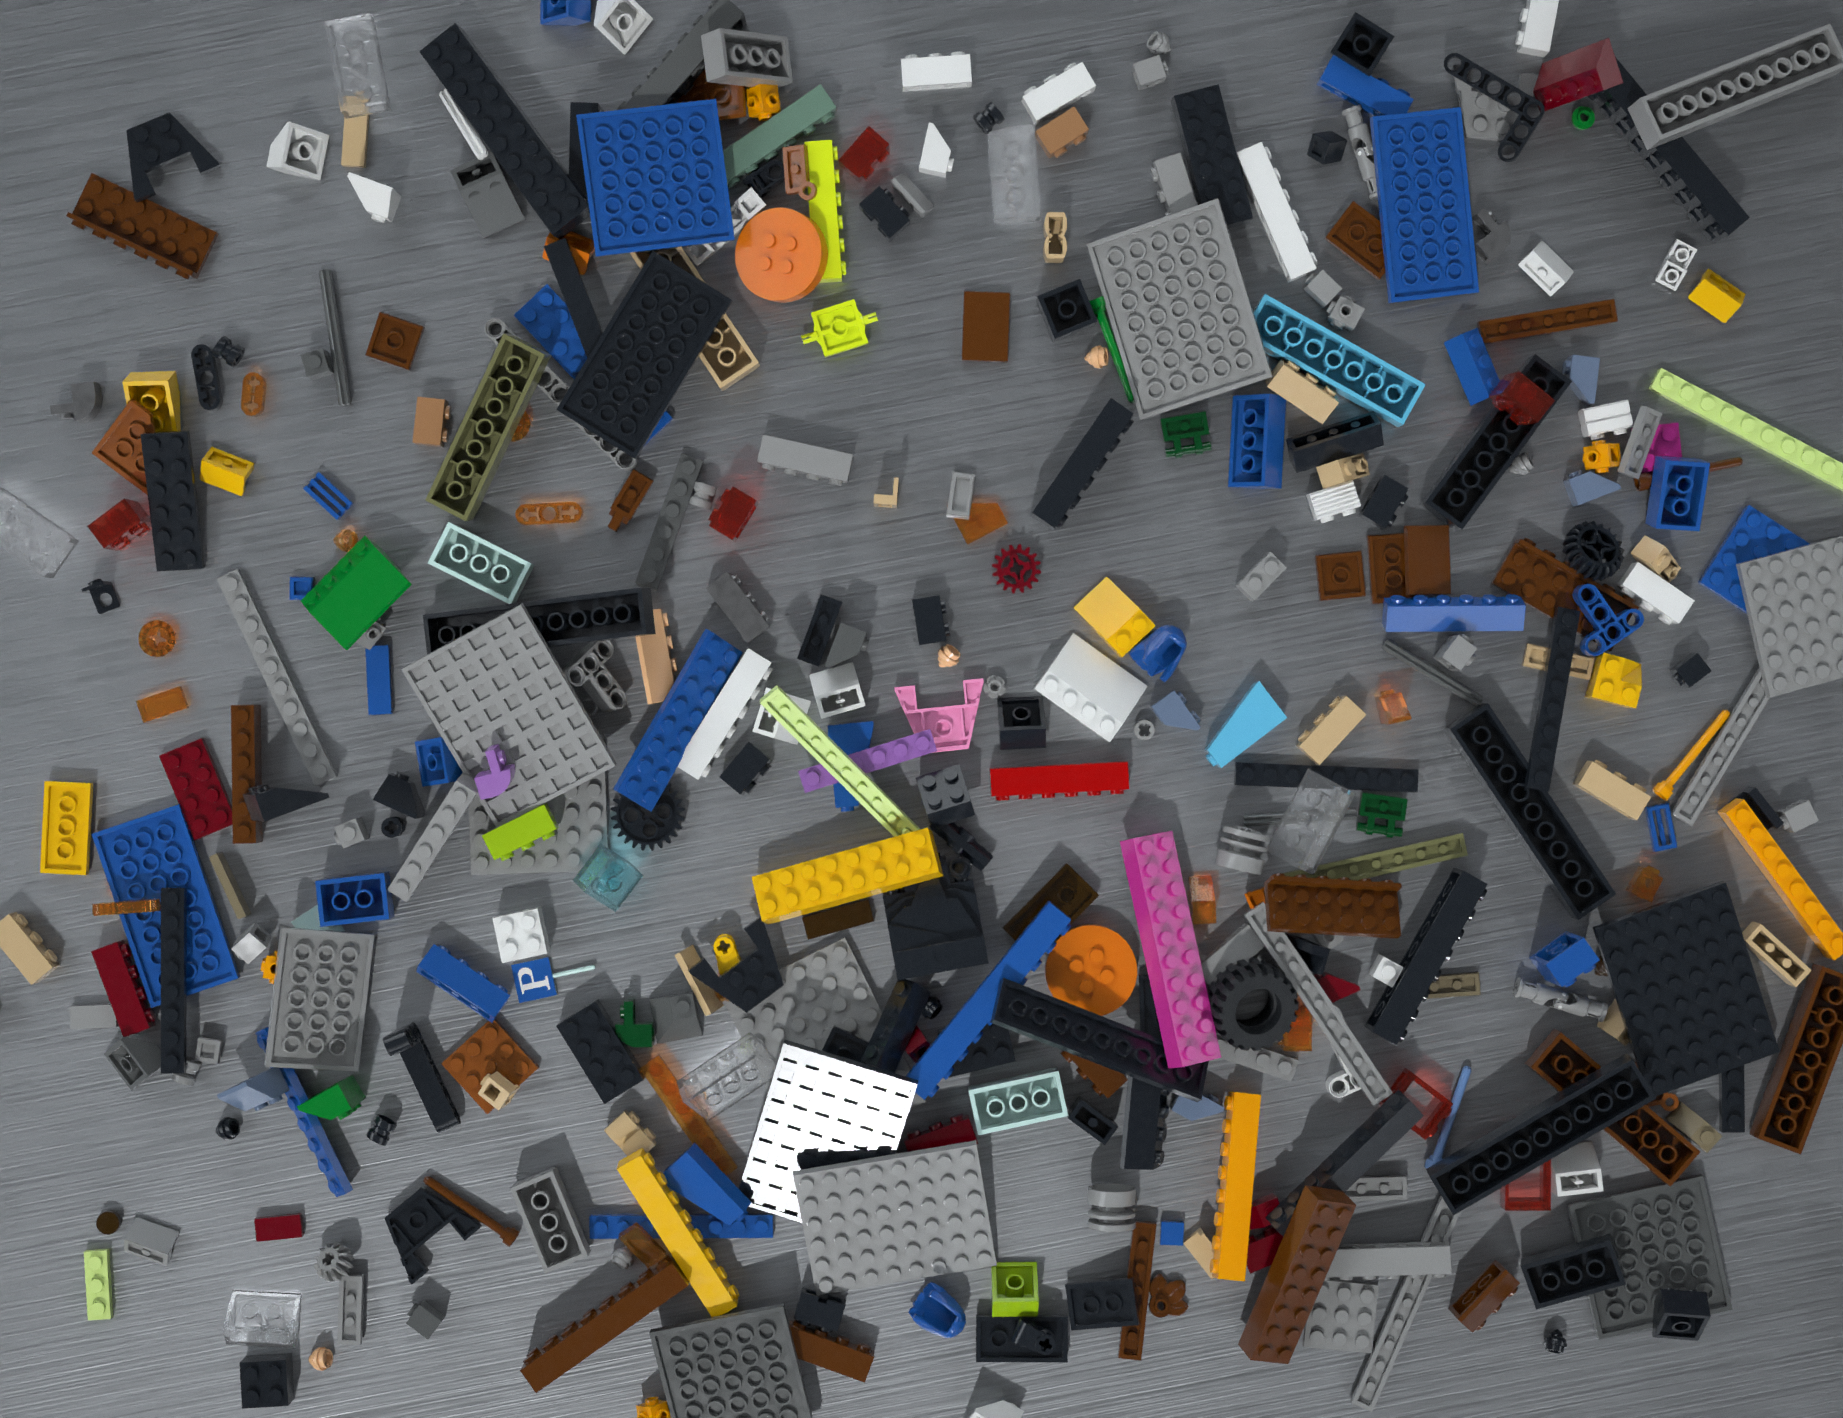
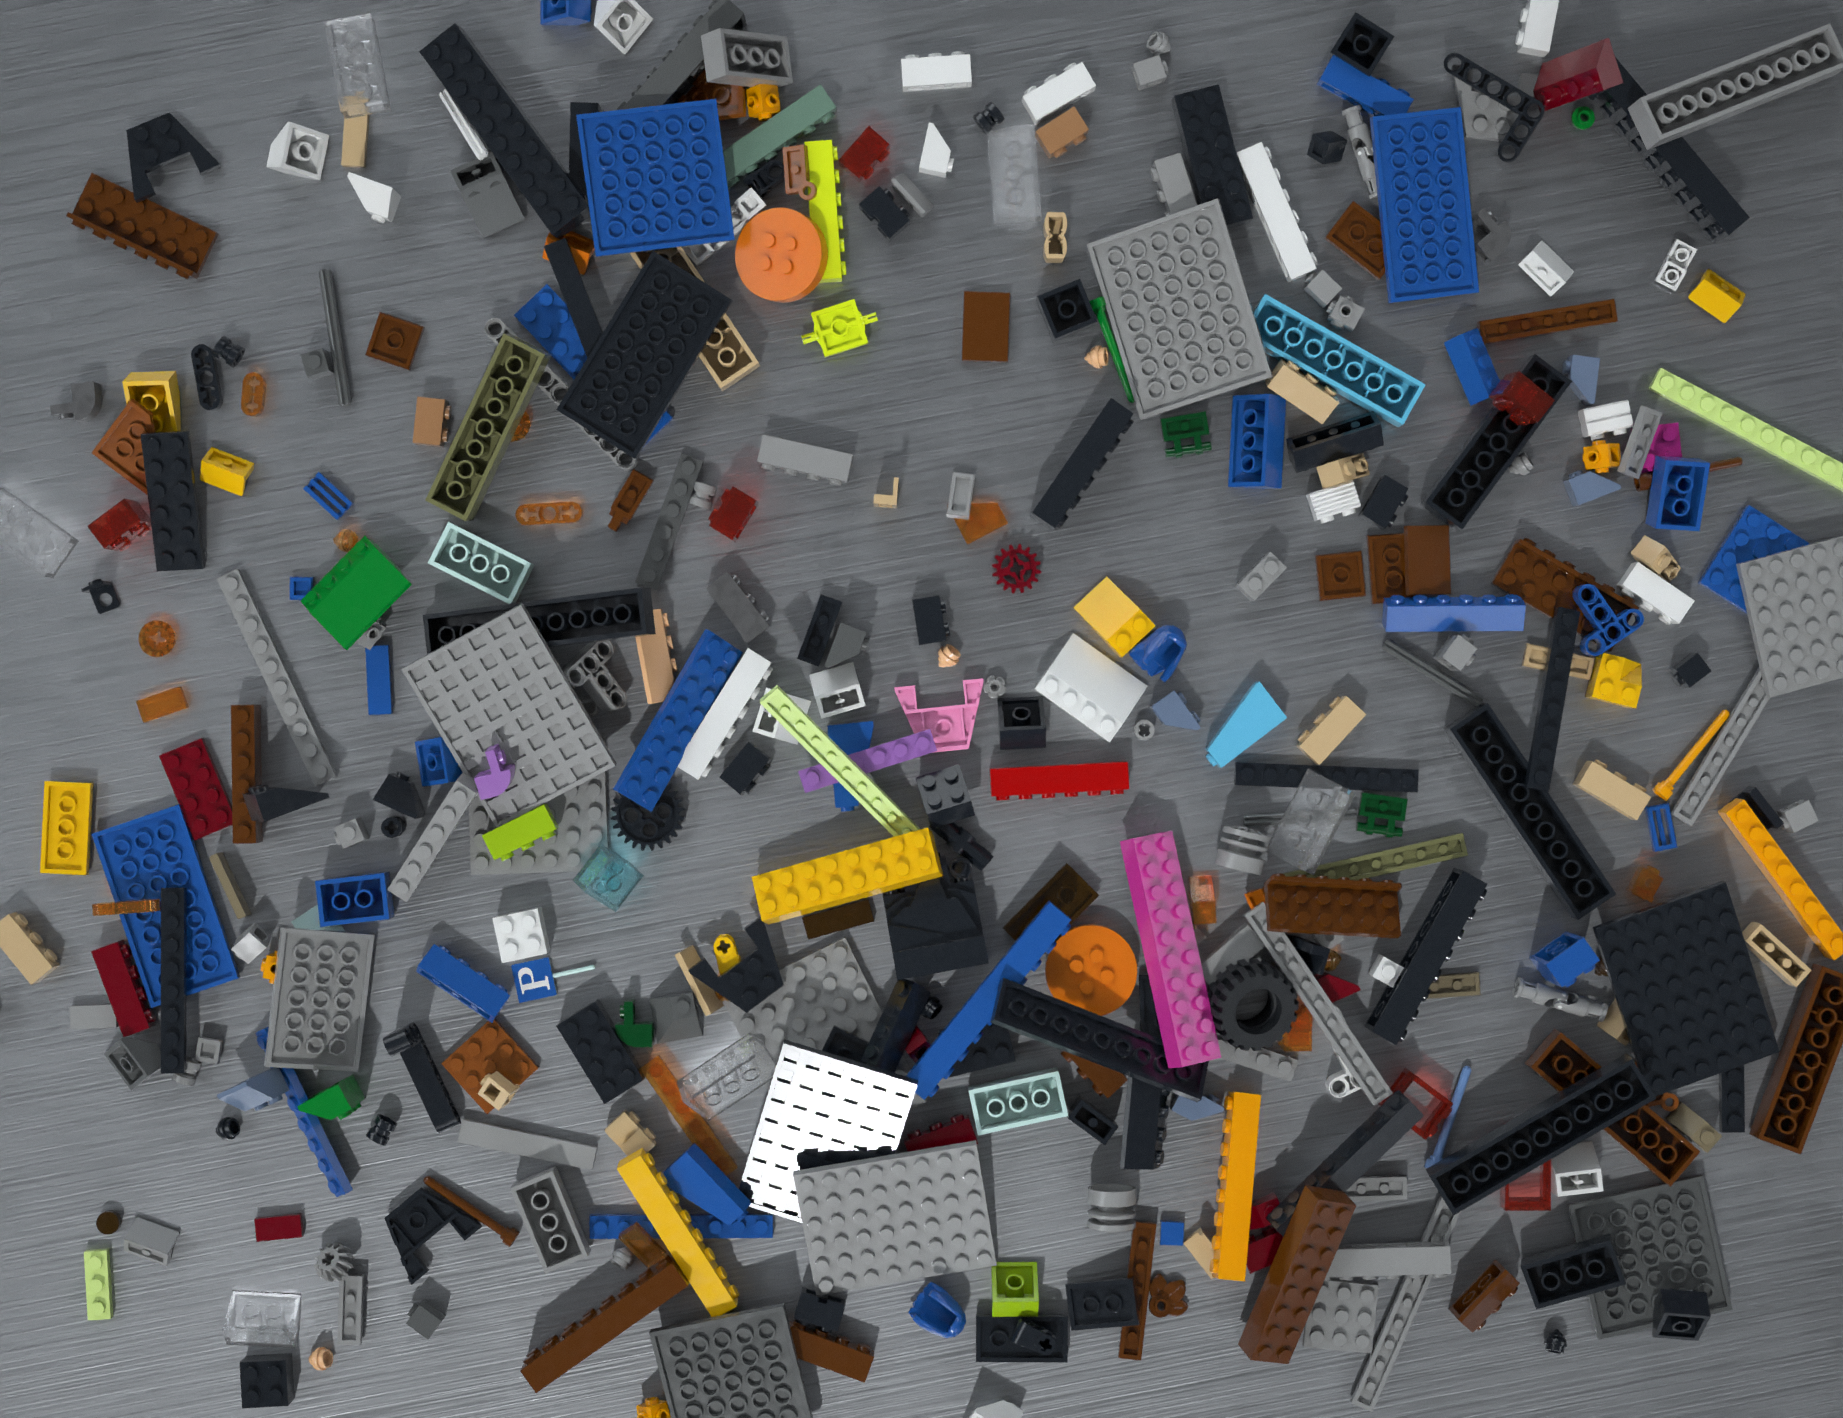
clear orange slope [1375,689,1411,724] -> none
black gear [1562,521,1624,581] -> none
none -> light grey tile [457,1118,598,1170]
none -> clear orange plate [1324,949,1342,972]

